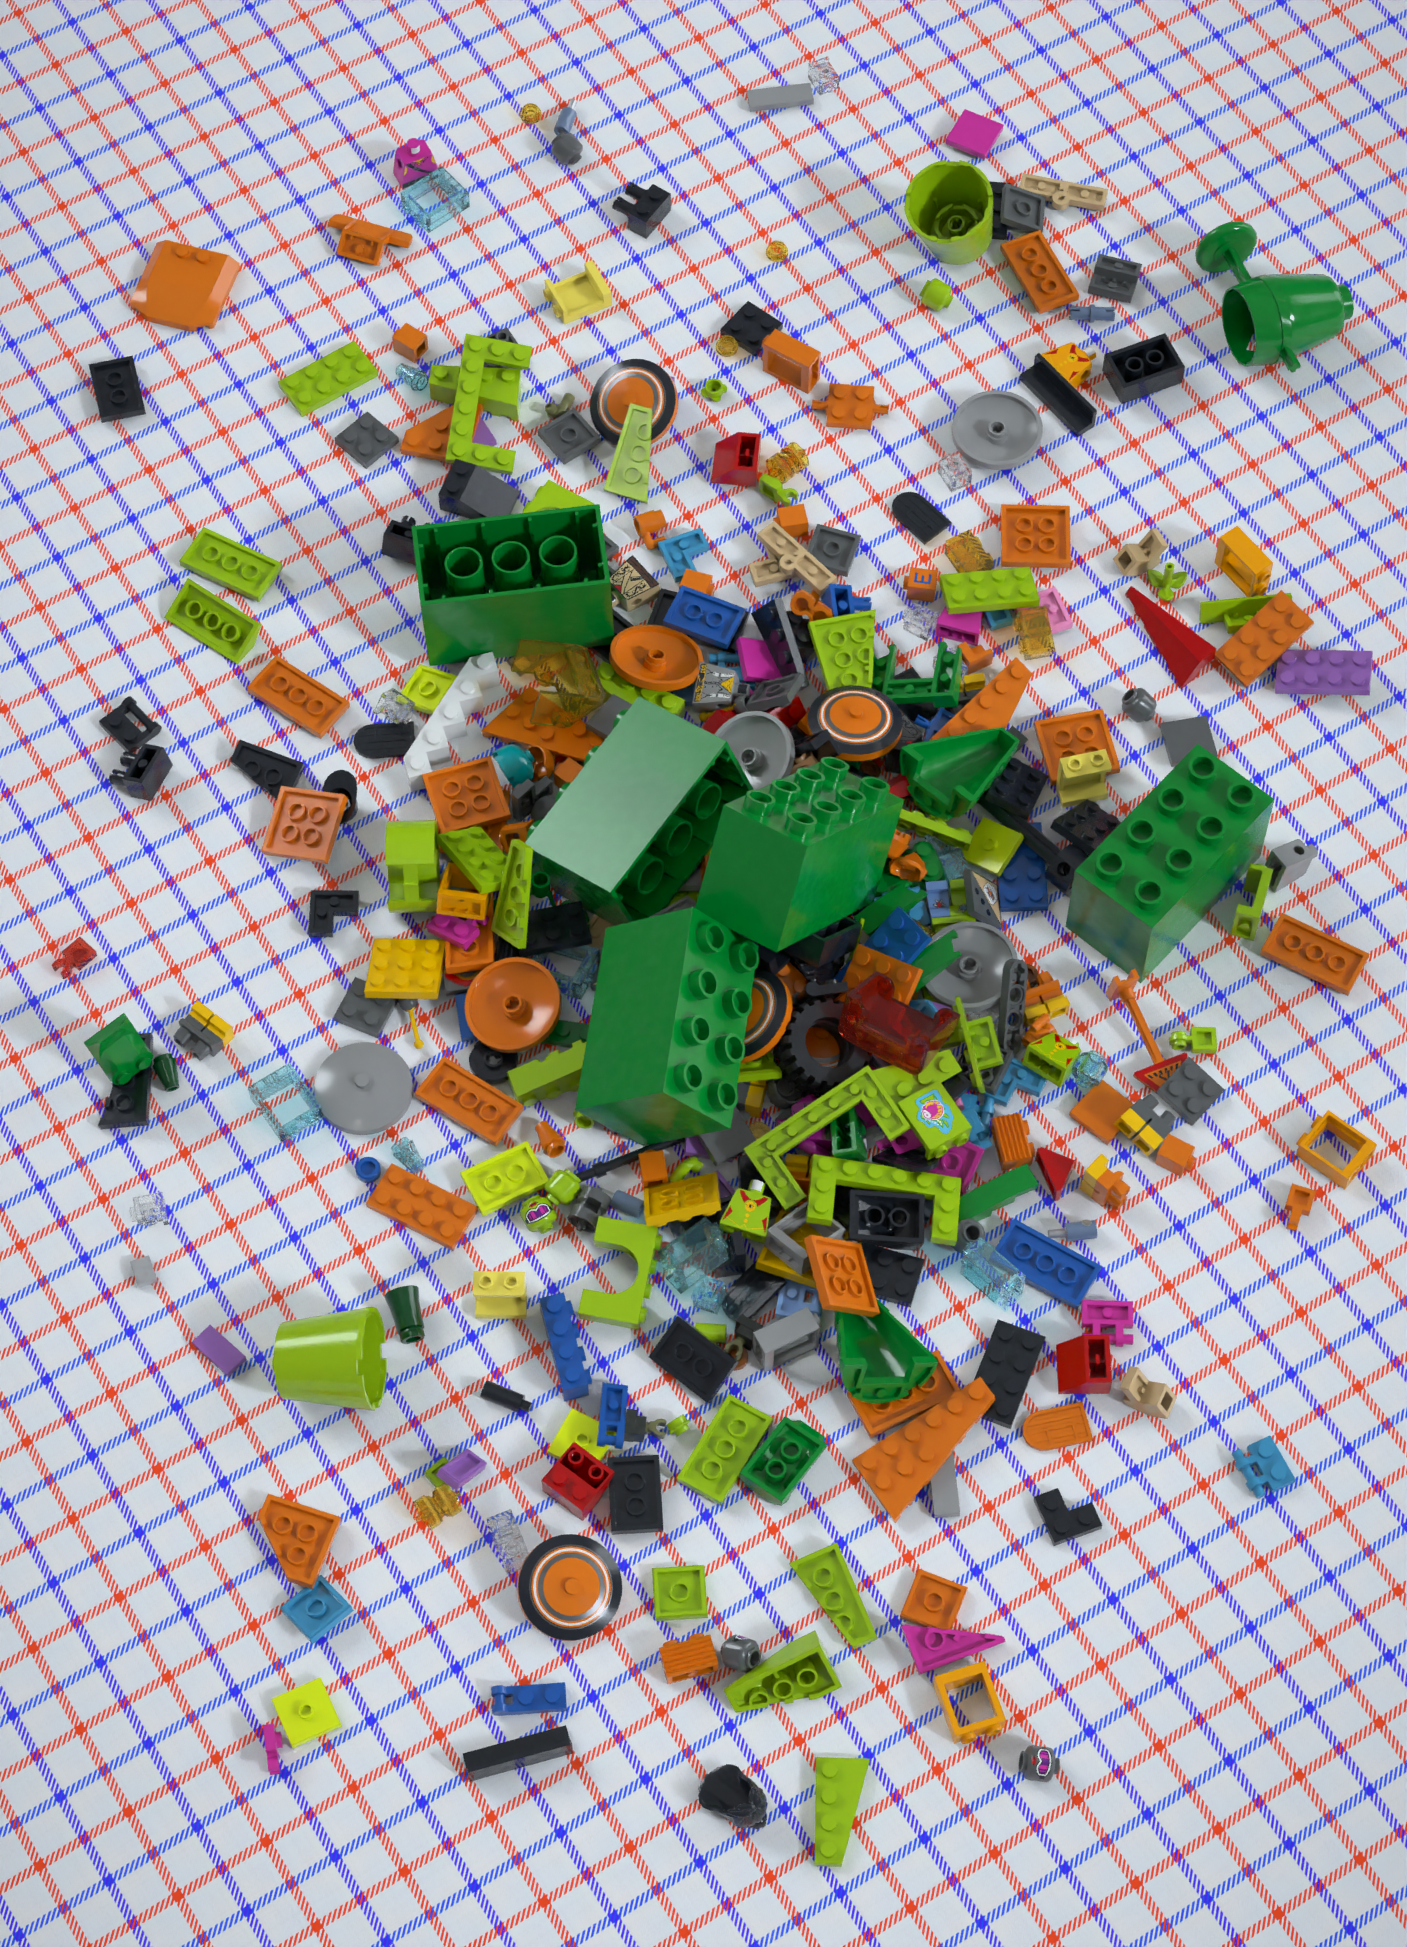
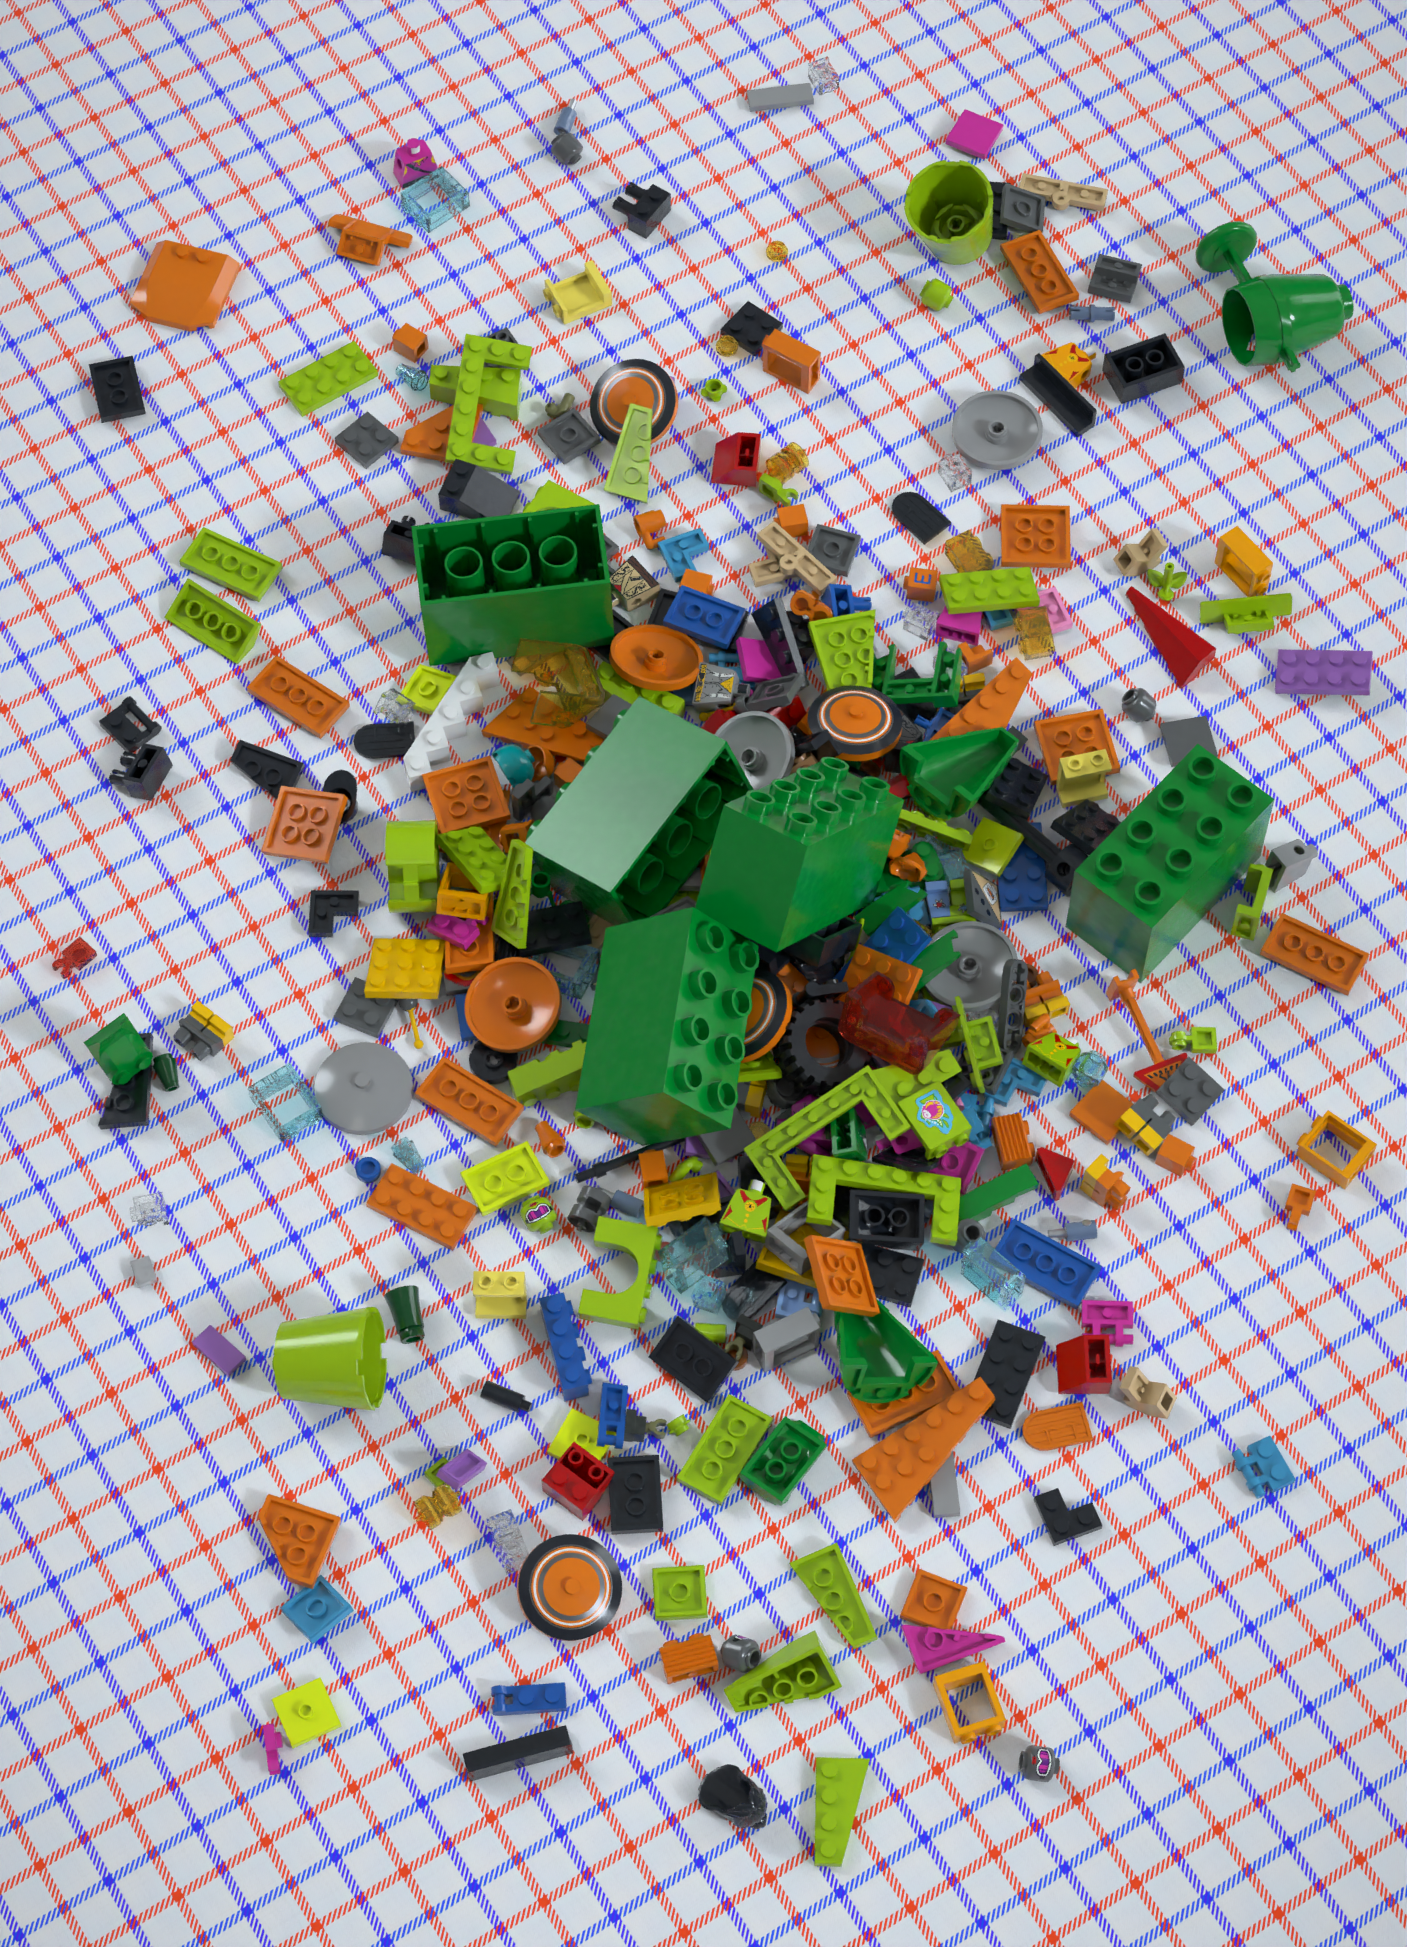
clear yellow plate [520,103,542,124] -> none
lime head [544,1169,581,1206] -> none
orange plate [812,383,889,430] -> none
orange plate [1215,590,1314,688] -> none

